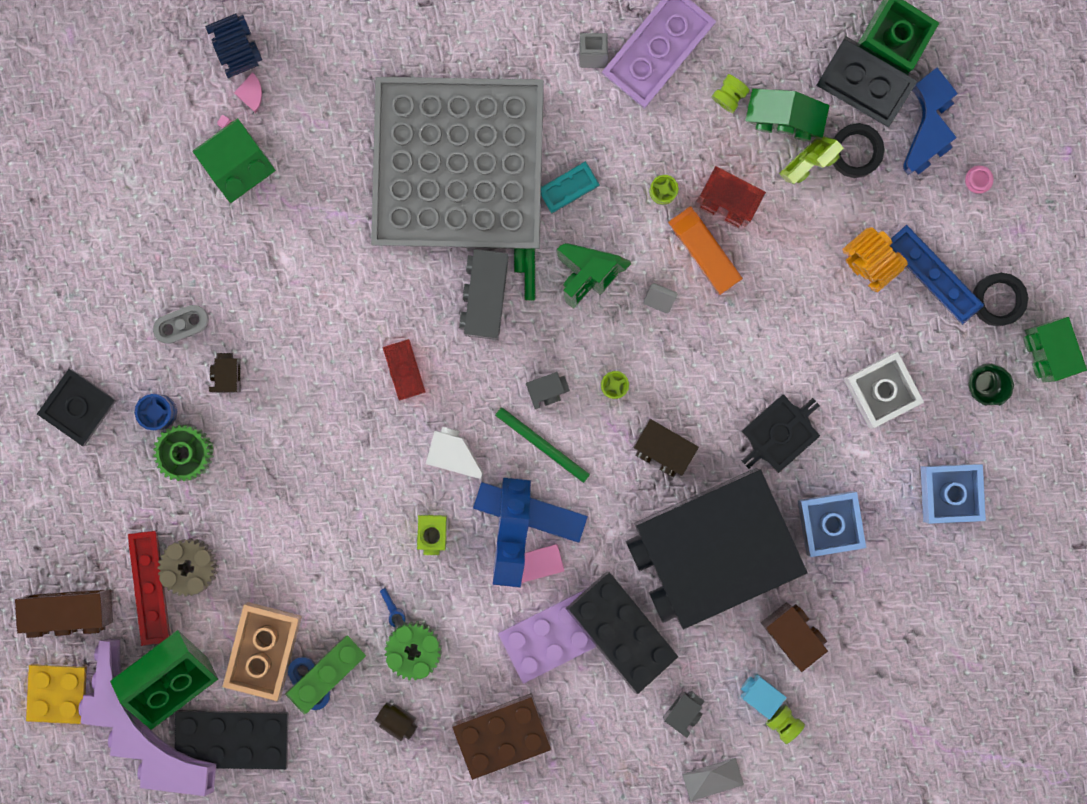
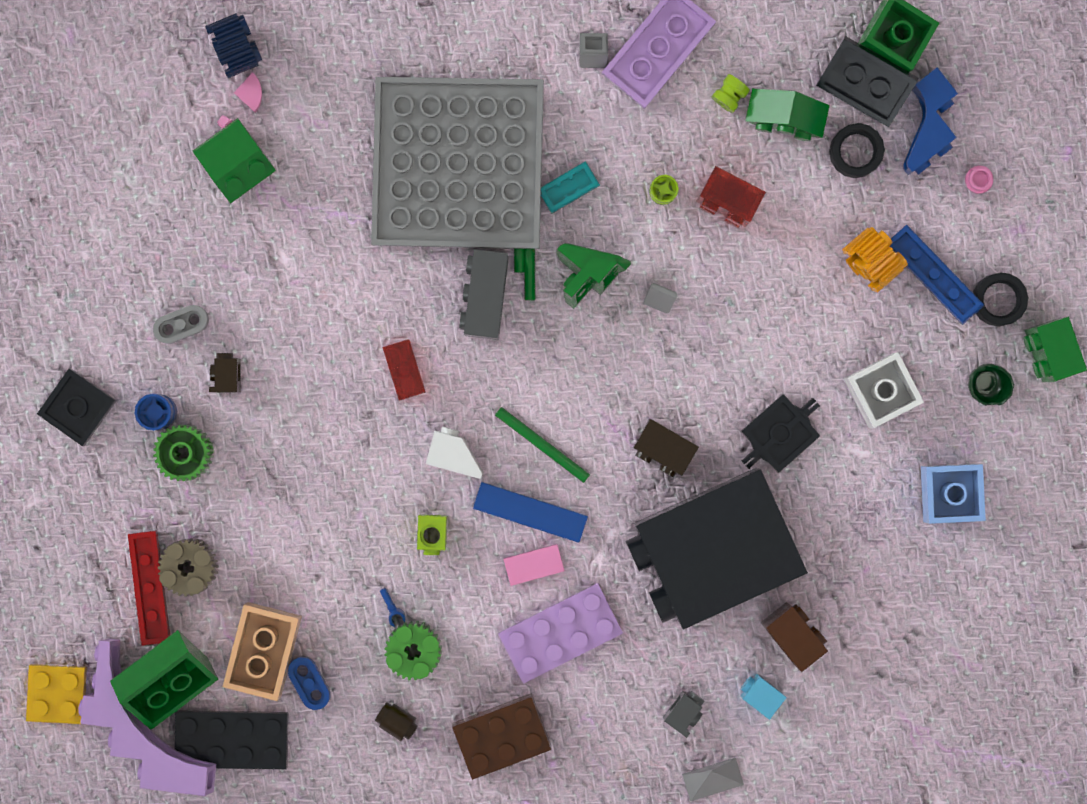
reddish brown brick [15,589,113,638] -> none
bright green plate [285,635,366,714] -> none
blue arch [493,478,531,588] -> none
dark grey brick [526,372,570,410] -> none
black plate [565,571,678,694] -> none
lime wheel [600,371,629,399] -> none
orange piece [668,206,743,295] -> none
lime wheel [766,704,805,744] -> none
lime plate [779,136,844,184] -> none
light blue brick [797,491,866,557] -> none

